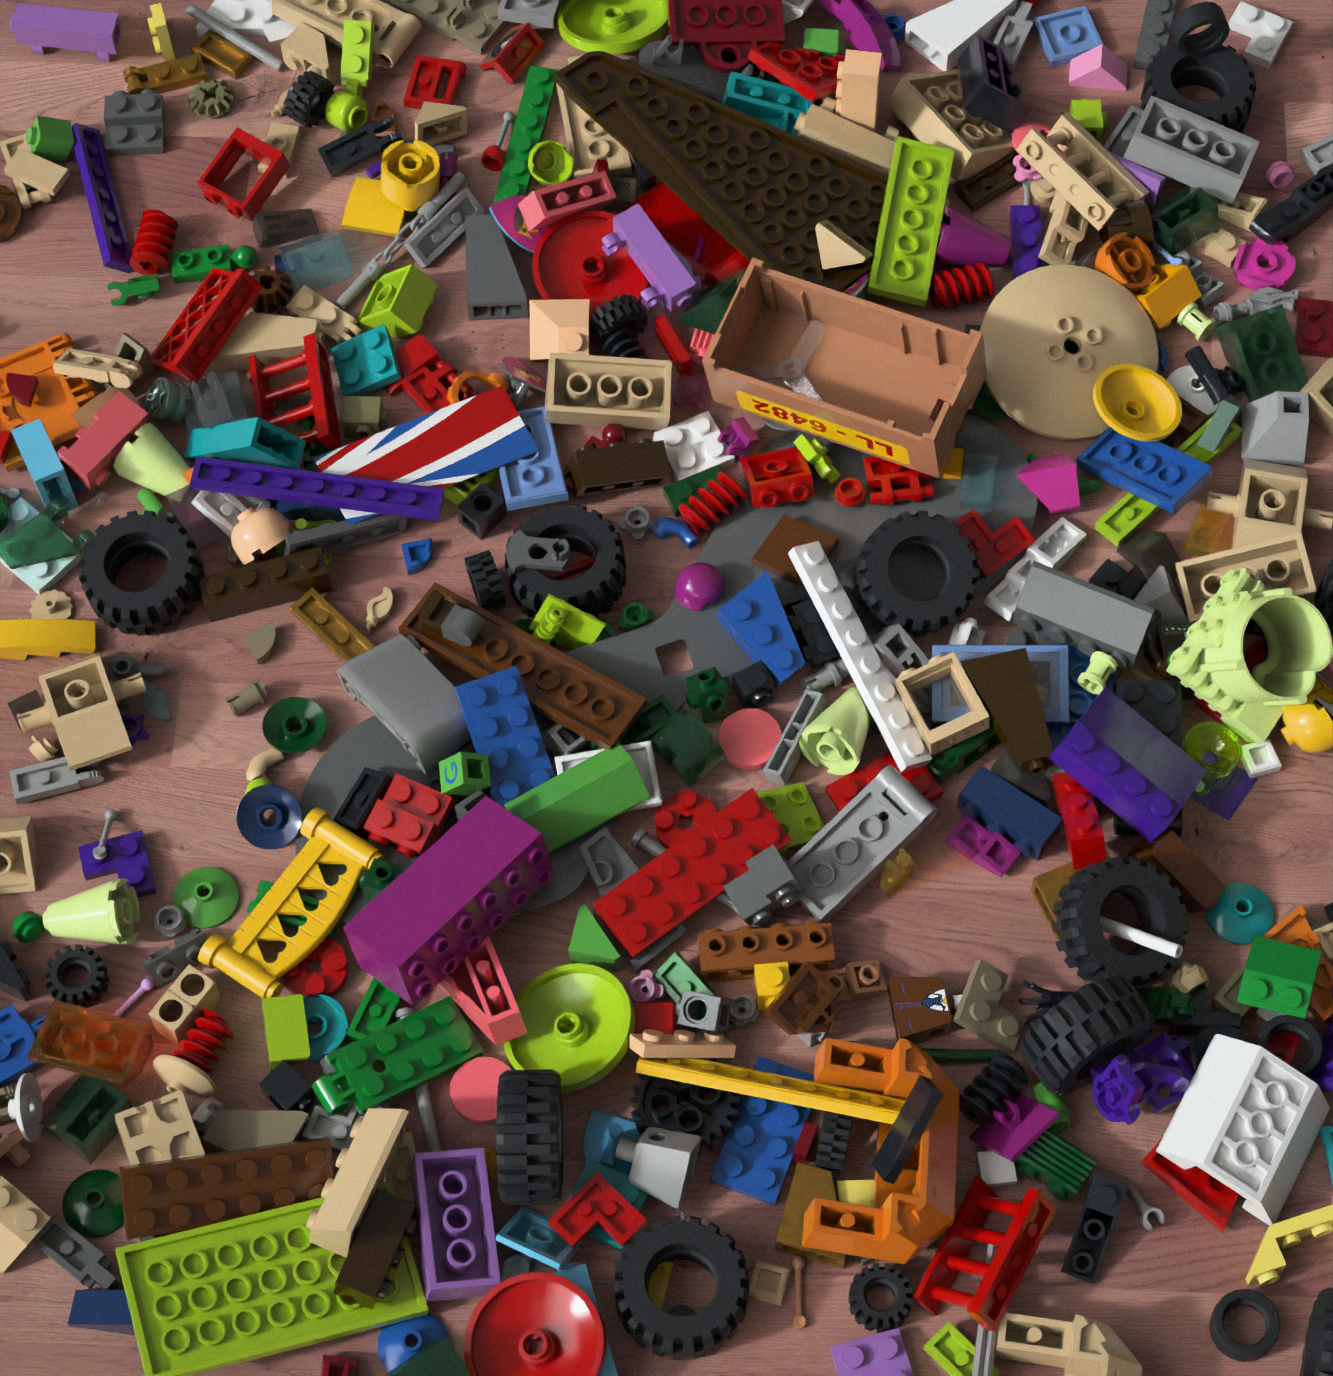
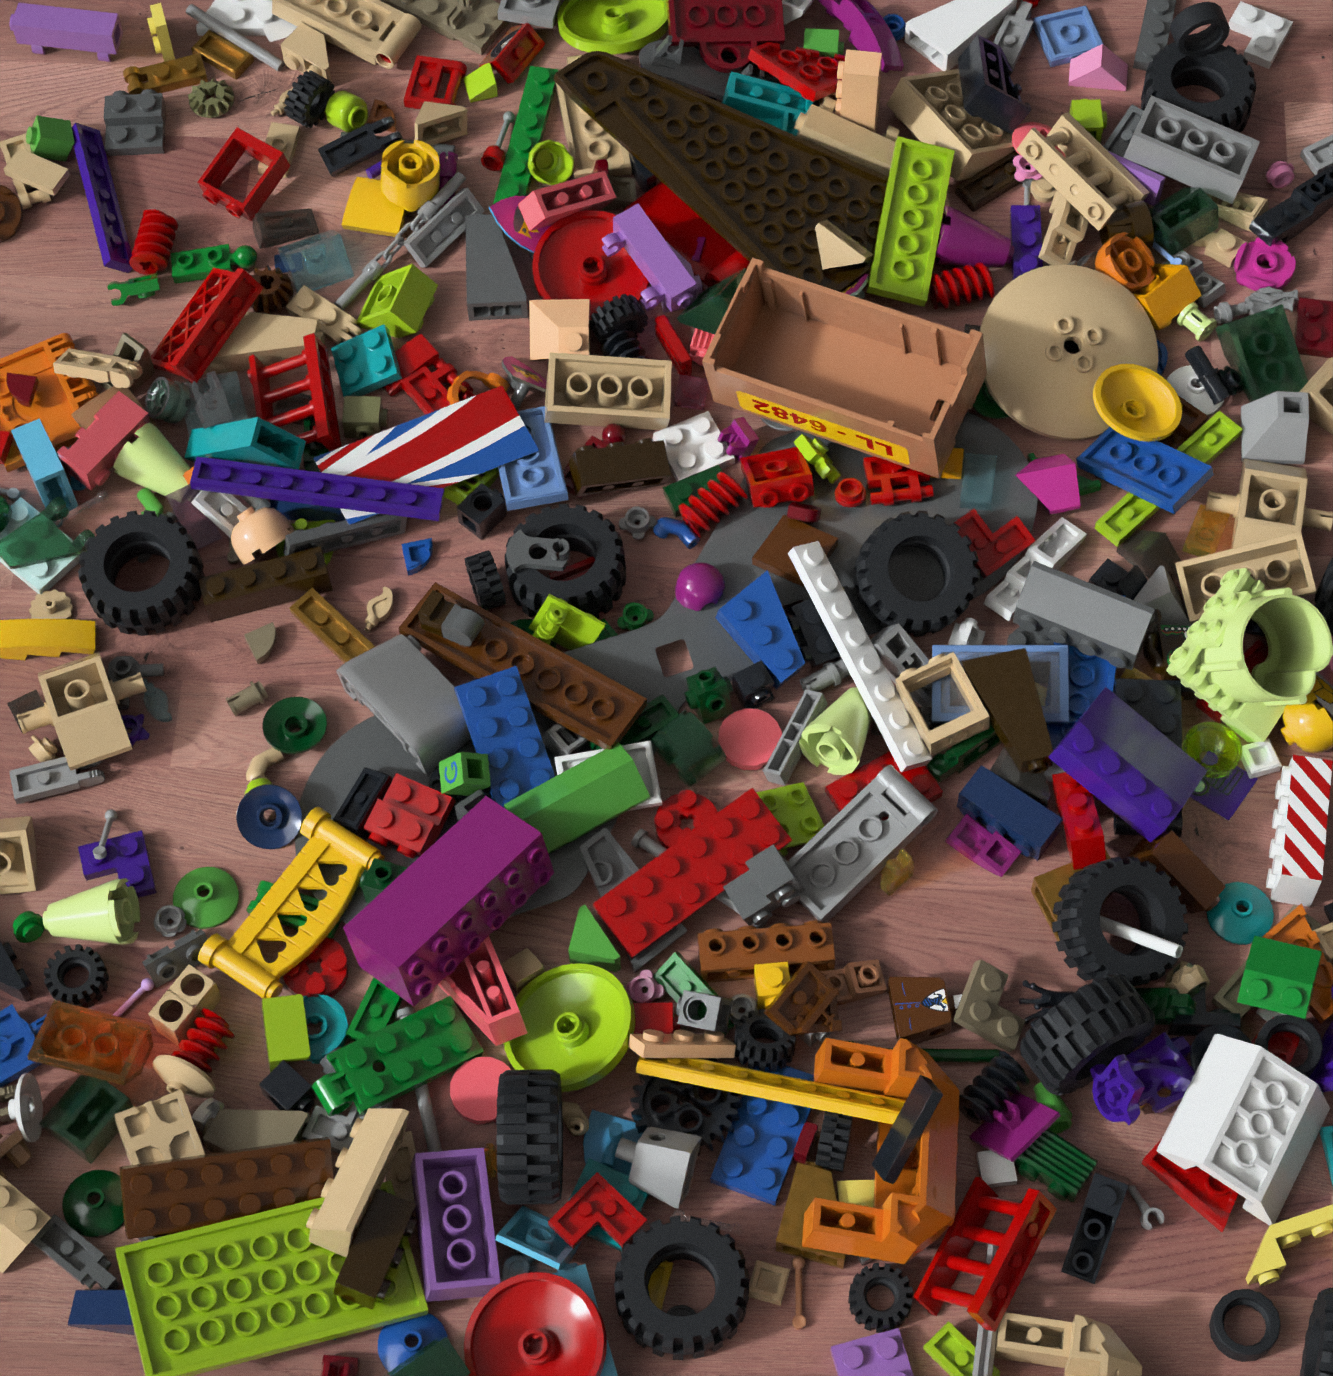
lime hinge [341,20,375,98] -> none
clear piece [734,320,826,402] -> none
yellowish green bush [1078,651,1118,695] -> none
sand green piece [1197,397,1243,453] -> none
none -> lime slope [463,63,498,103]
none -> tan slope [501,948,545,993]
none -> tan arm [562,1101,589,1136]
none -> black tyre [734,1009,796,1072]
none -> dark red tile [787,502,822,522]
none -> white brick [1266,755,1333,907]

